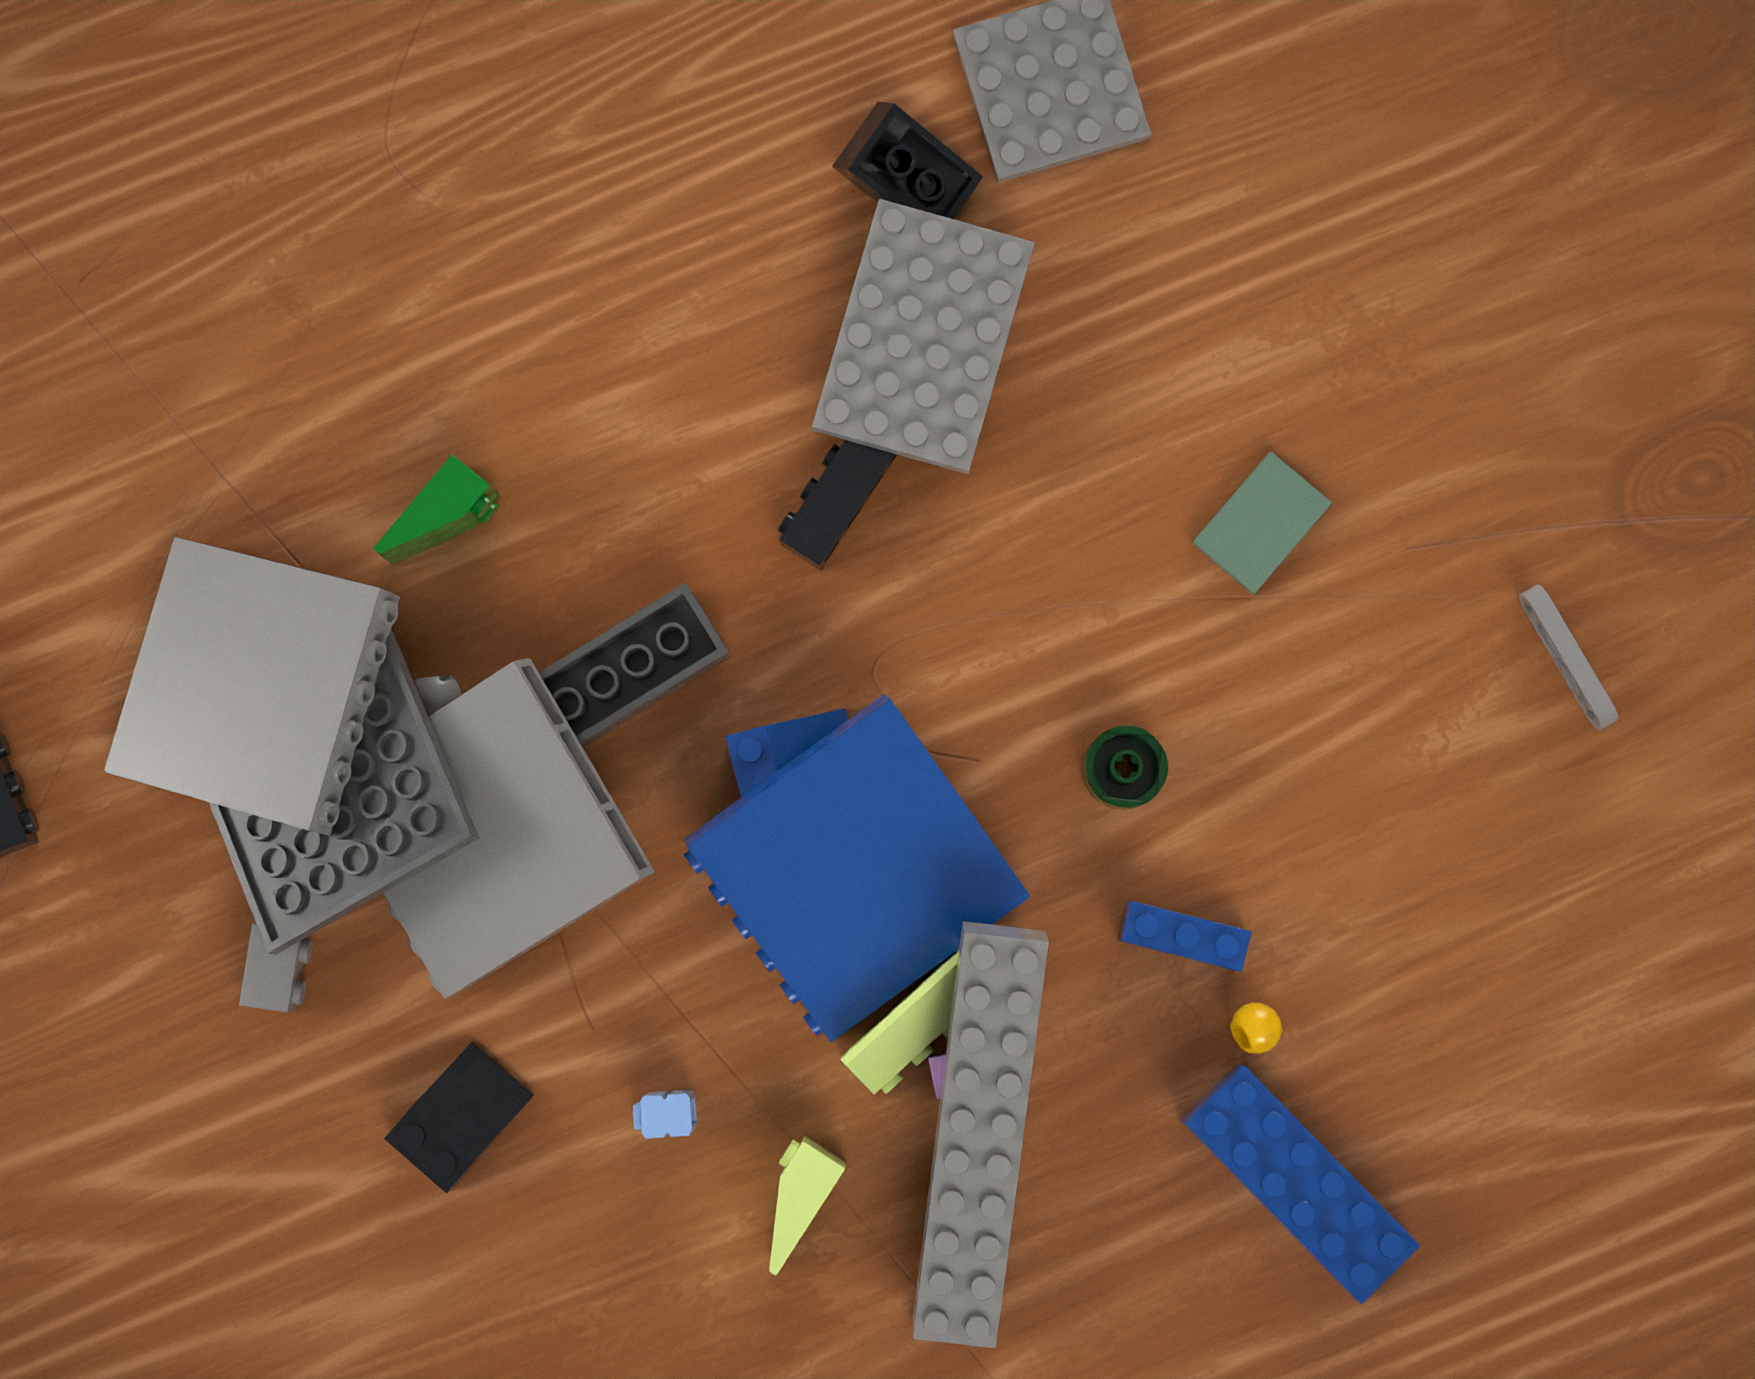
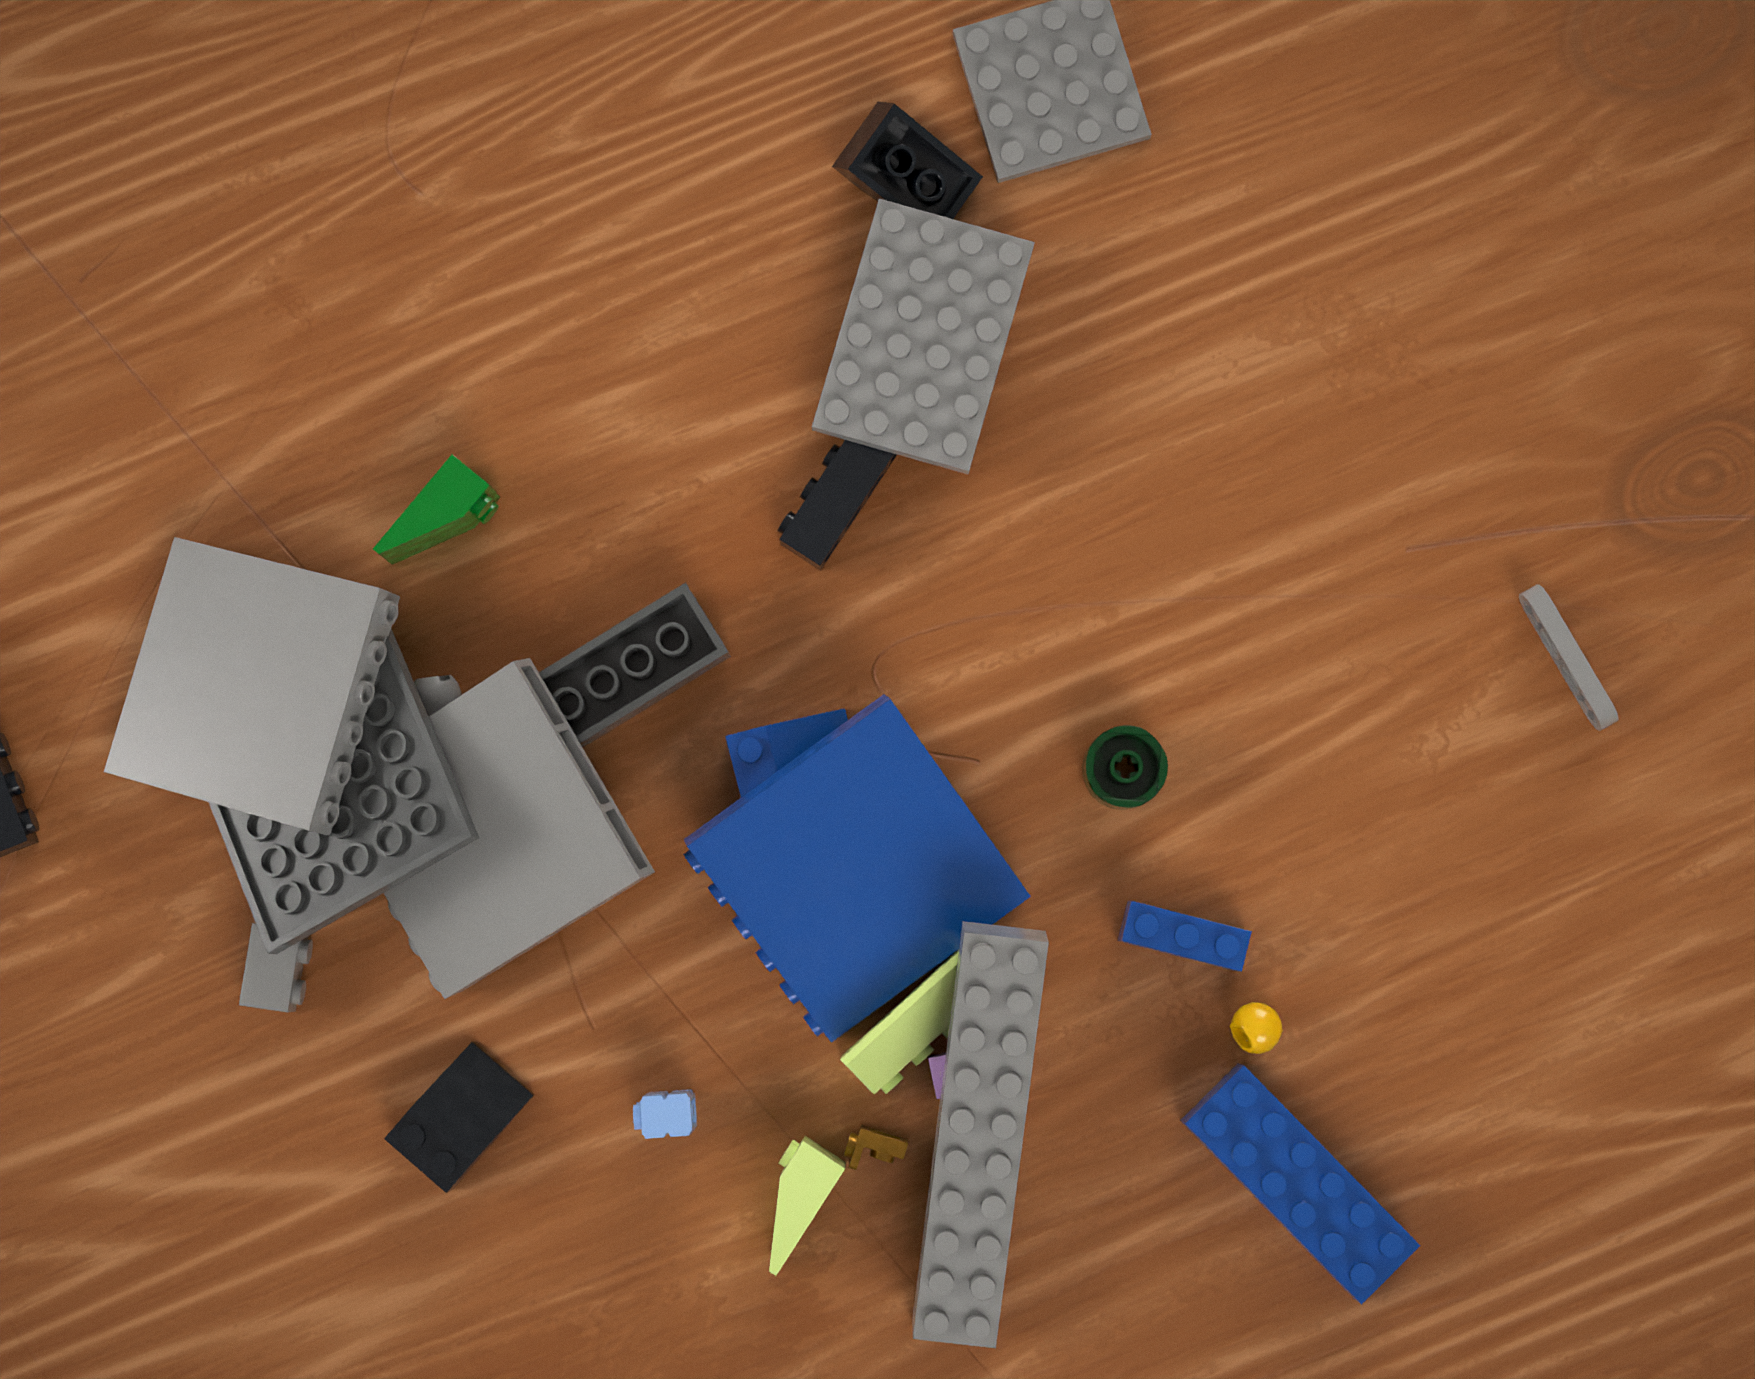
sand green tile [1191,451,1332,596] -> none
none -> pearl gold bracket [844,1125,908,1170]

